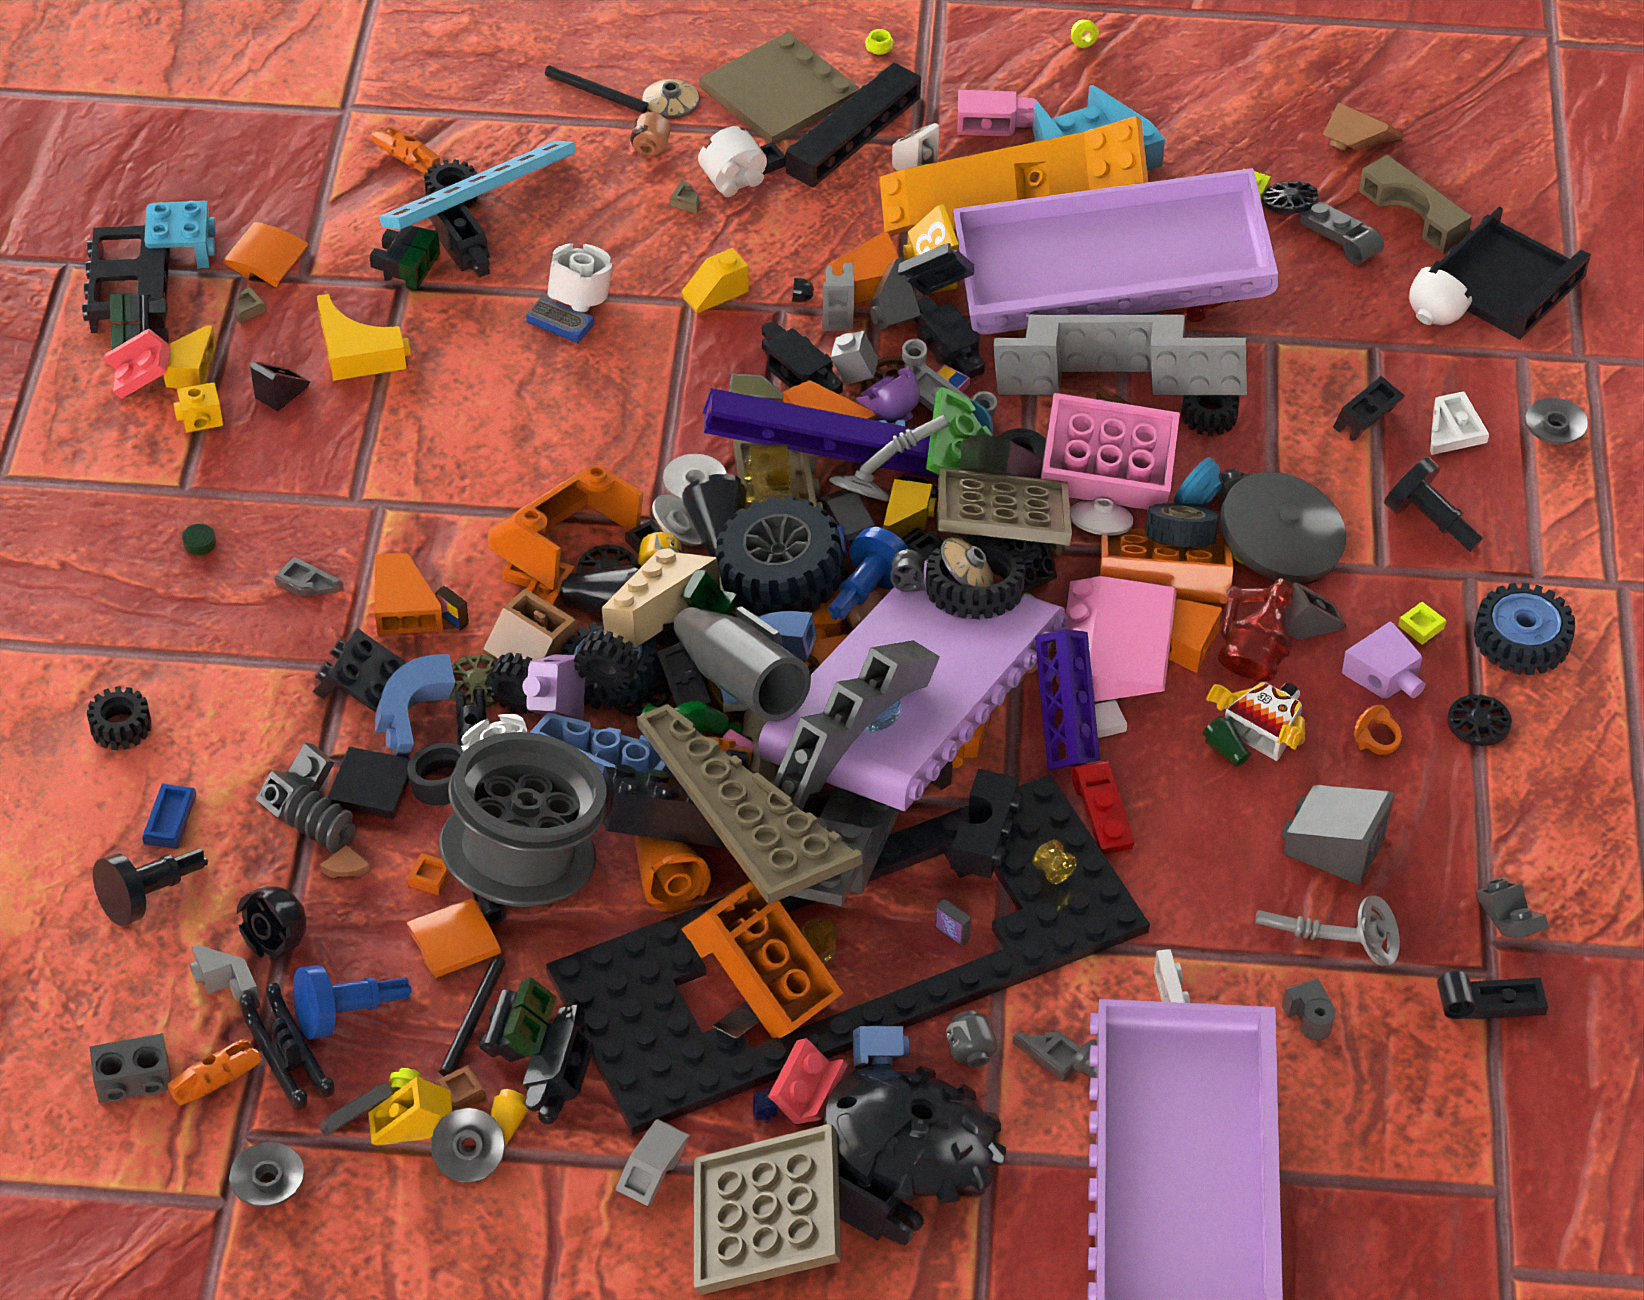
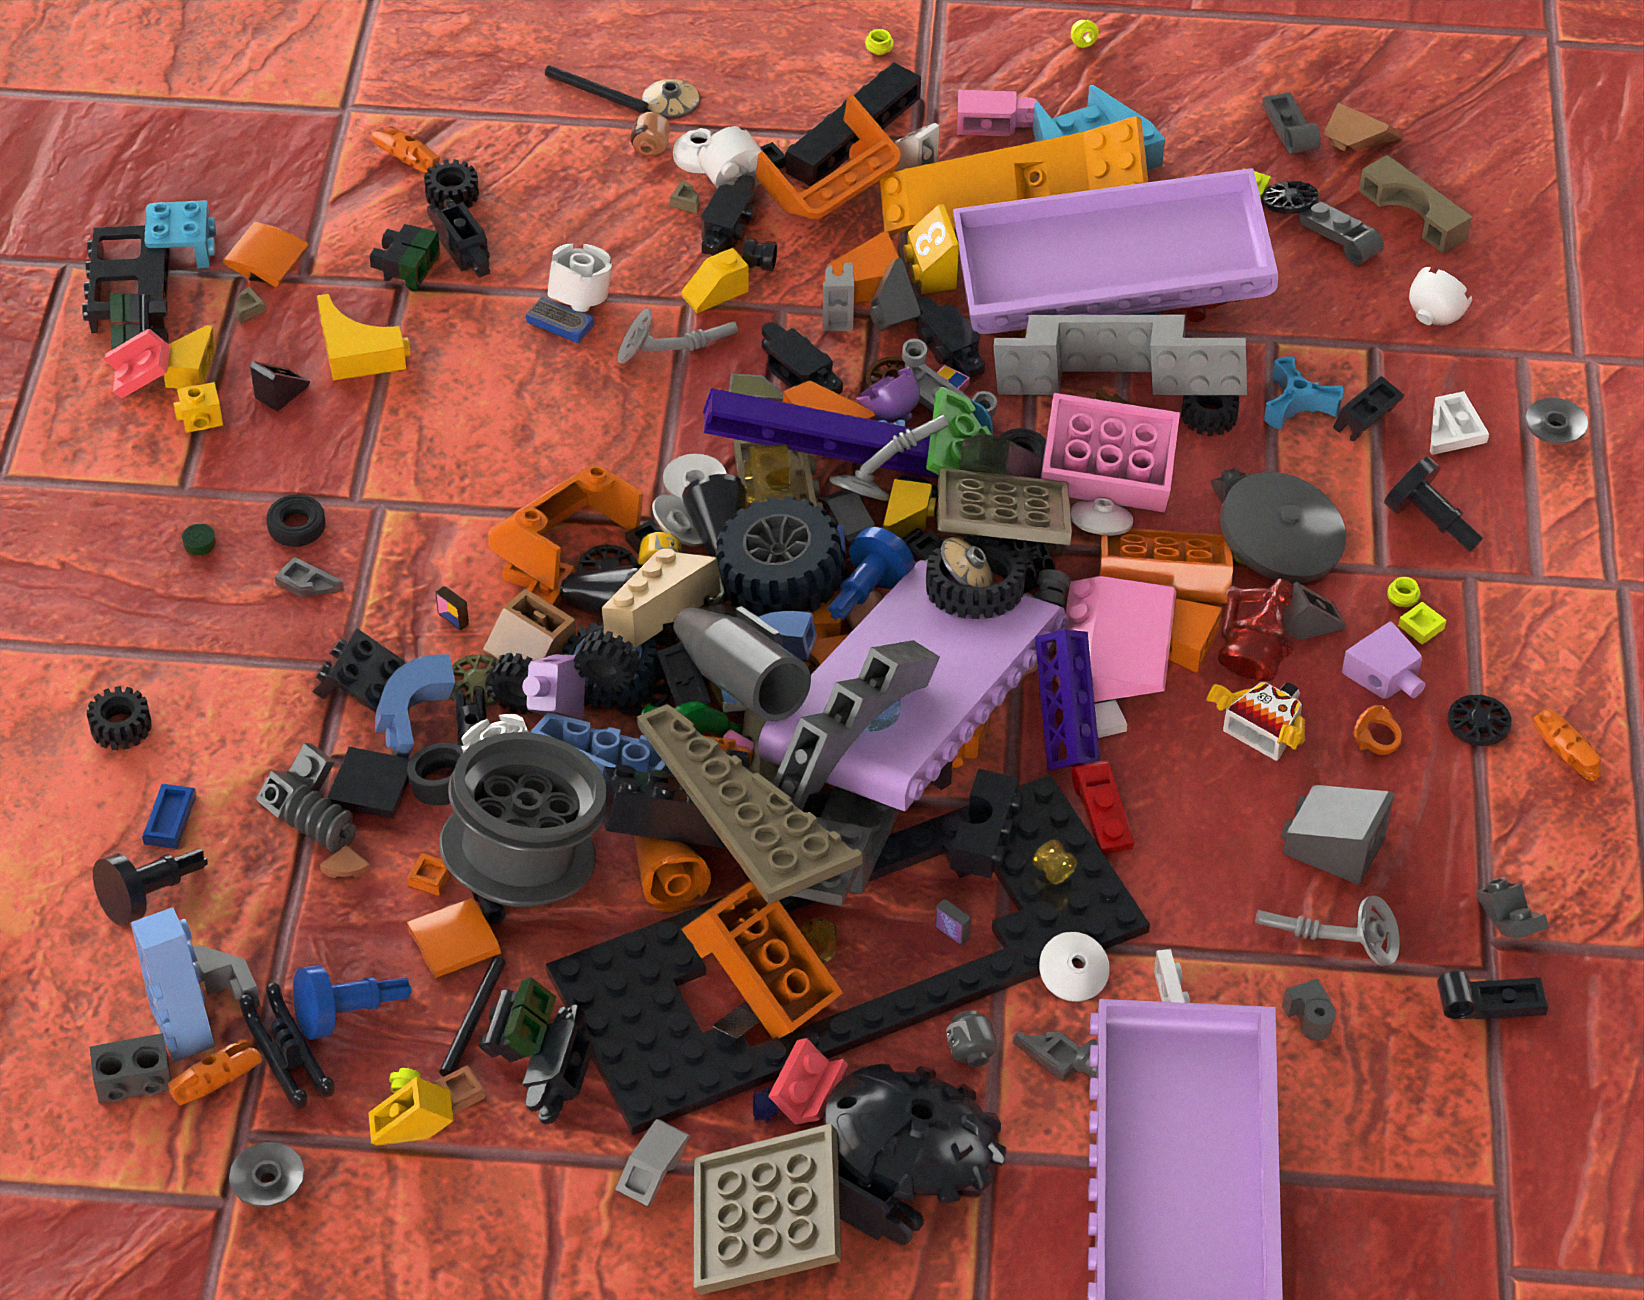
black cylinder [237,886,306,960] -> none
dark grey tile [318,1082,393,1137] -> none
orange slope [375,553,443,635] -> none
medium azure tile [379,141,576,229] -> none
flat silver dish [431,1108,505,1183] -> none
yellow cone [491,1089,528,1147] -> none
dark green bracket [680,569,739,616] -> none
dark tan plate [699,31,860,144] -> none
black hinge [792,278,814,303] -> none
light grey brick [831,331,879,384] -> none
medium blue brick [853,1026,909,1067] -> none
dark grey wheel [891,550,924,592] -> none
black plate [898,243,974,295] -> none
black wheel [1145,503,1219,547] -> none
dark azure piece [1174,457,1222,508] -> none
dark green cone [1203,716,1251,767] -> none
black panel [1429,206,1591,340] -> none
wheel [1474,583,1576,675] -> none
none -> light blue wedge [131,907,215,1062]
none -> black tyre [266,494,325,547]
none -> light grey dish [617,308,738,364]
none -> white piece [673,128,714,173]
none -> black hinge [701,175,758,256]
none -> black wheel [742,238,778,272]
none -> orange windscreen [755,94,901,219]
none -> dark grey wheel [1034,570,1071,609]
none -> white dish [1039,932,1110,1002]
none -> dark grey plate [1262,92,1321,154]
none -> dark azure piece [1264,356,1344,430]
none -> neon yellow plate [1387,577,1421,607]
none -> orange hinge [1533,708,1601,781]

